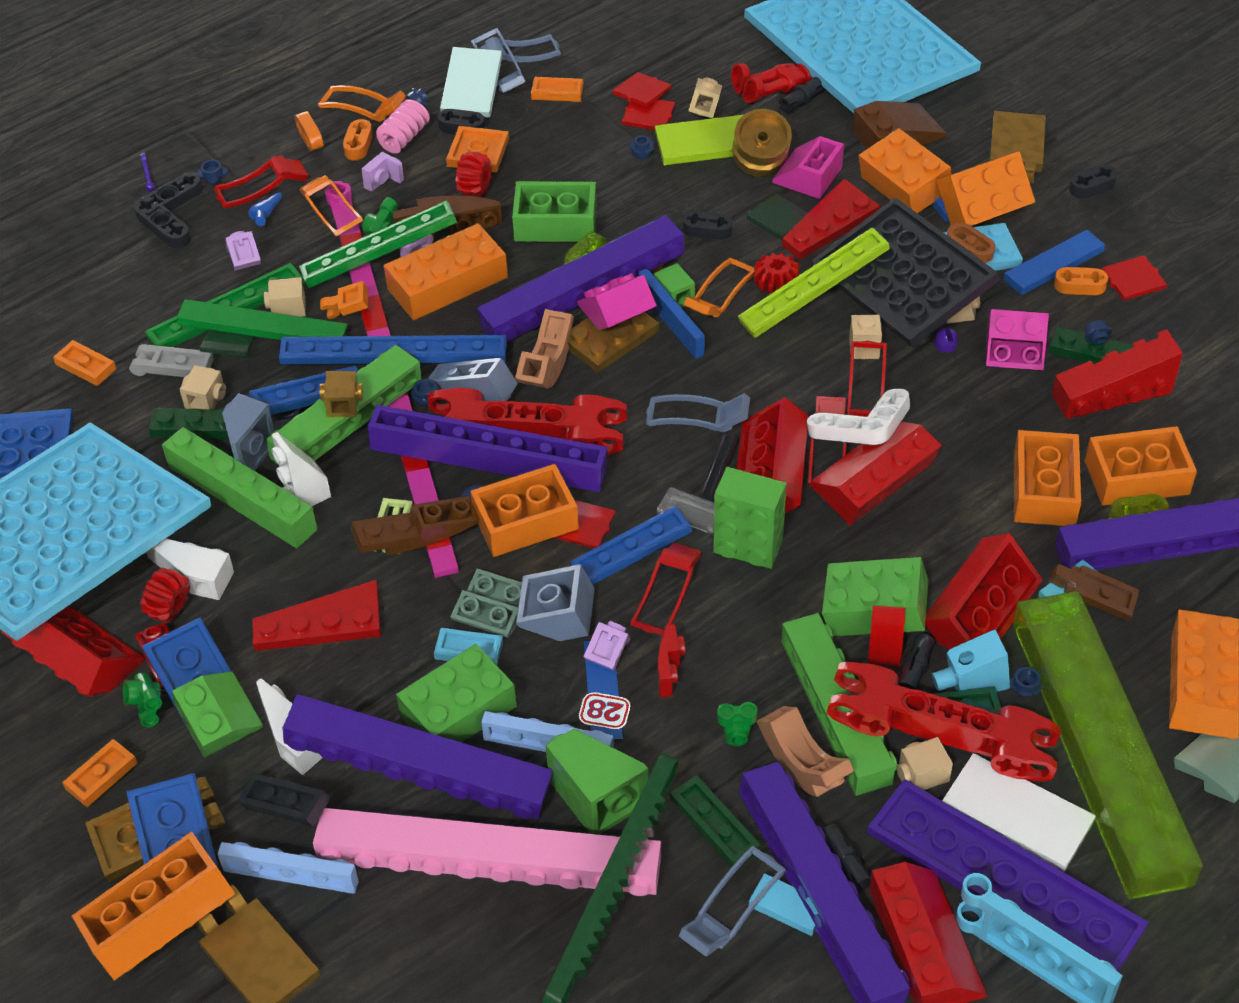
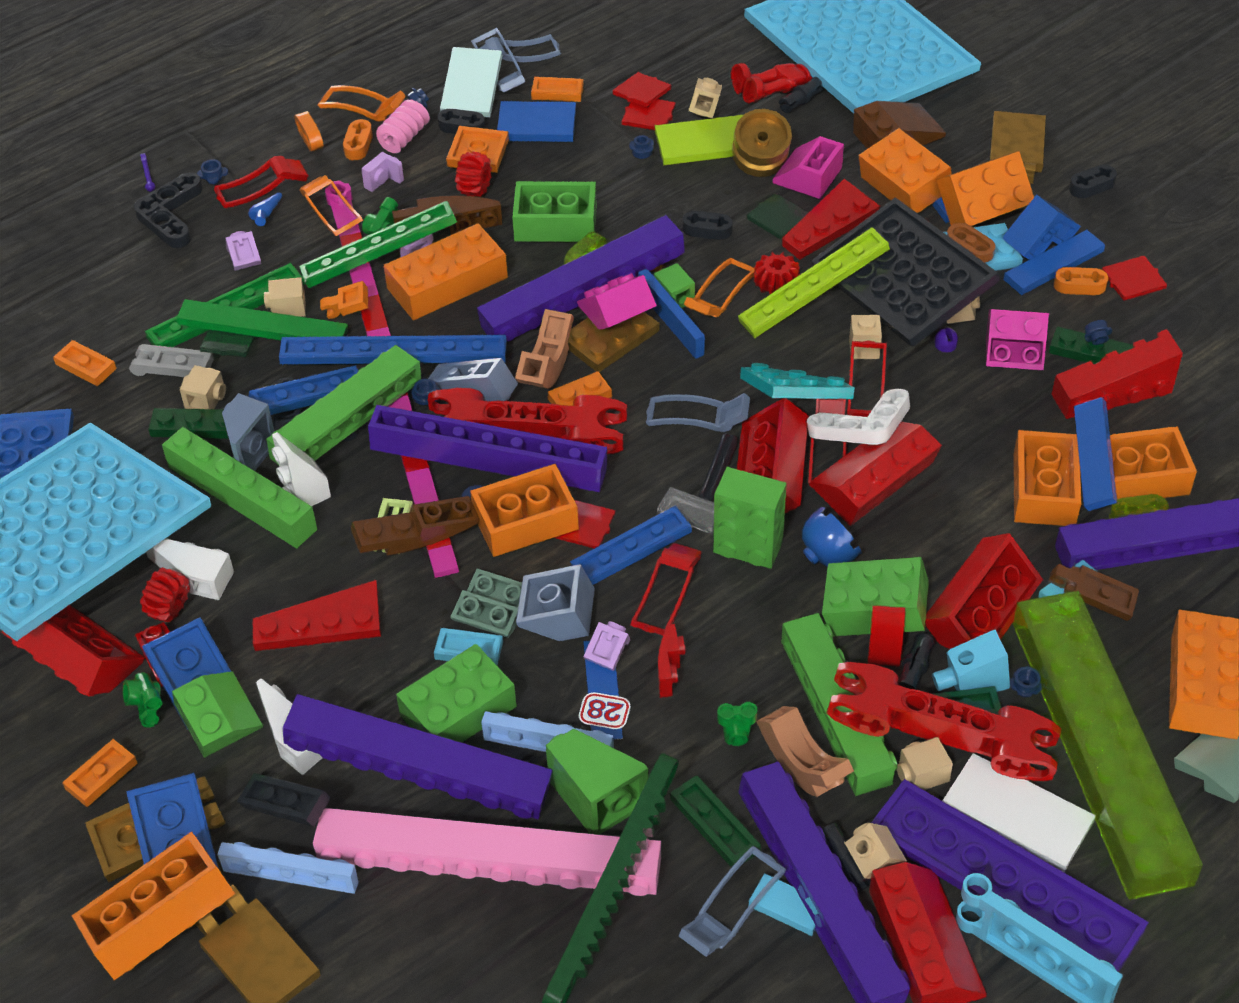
pearl gold brick [320,371,363,417] -> none
none -> blue tile [497,101,576,142]
none -> orange plate [548,371,612,406]
none -> teal plate [740,363,855,399]
none -> blue cylinder [802,507,862,567]
none -> tan brick [845,823,907,879]
none -> blue panel [1003,194,1081,260]
none -> blue tile [1074,397,1117,511]

